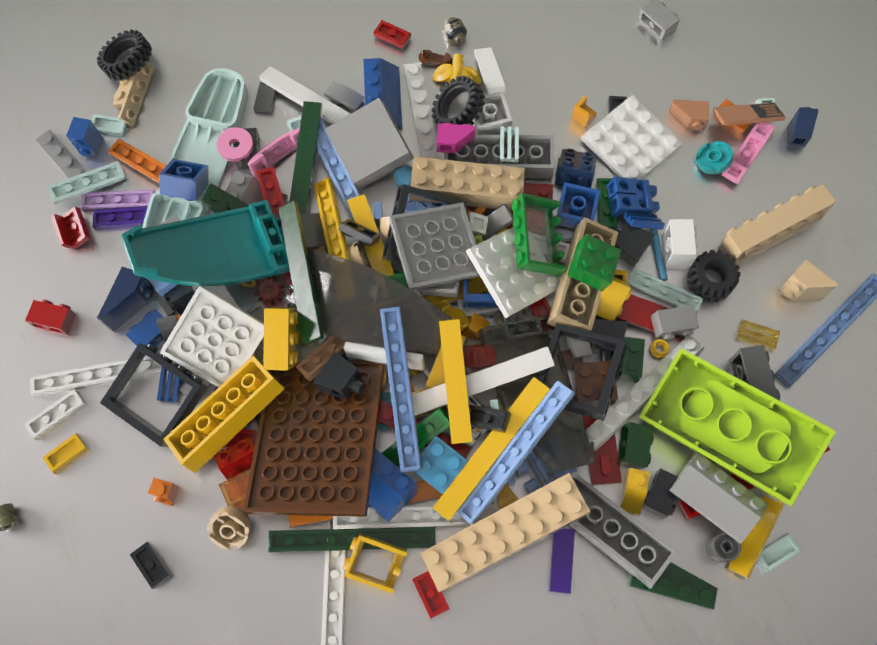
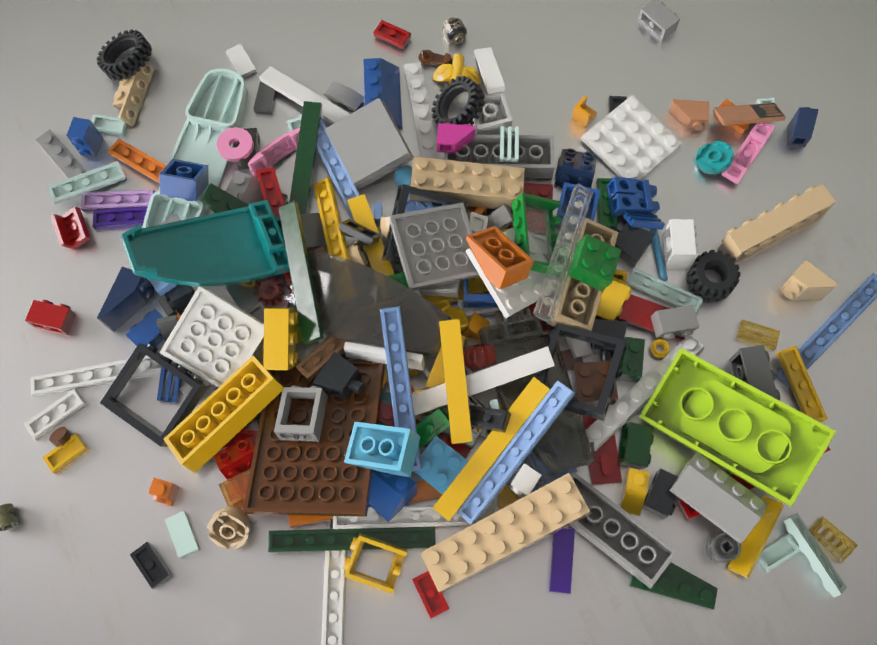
none -> reddish brown tile [49,427,71,447]
none -> light aqua tile [165,511,200,558]
none -> white tile [226,44,257,79]
none -> light grey window [274,385,328,442]
none -> medium azure slope [344,422,420,477]
none -> orange slope [466,226,534,290]
none -> white brick [509,463,541,496]
none -> clear tile [533,183,593,323]
none -> yellow tile [776,345,828,422]
none -> light aqua plate [784,513,847,597]
none -> clear yellow slope [809,516,858,563]

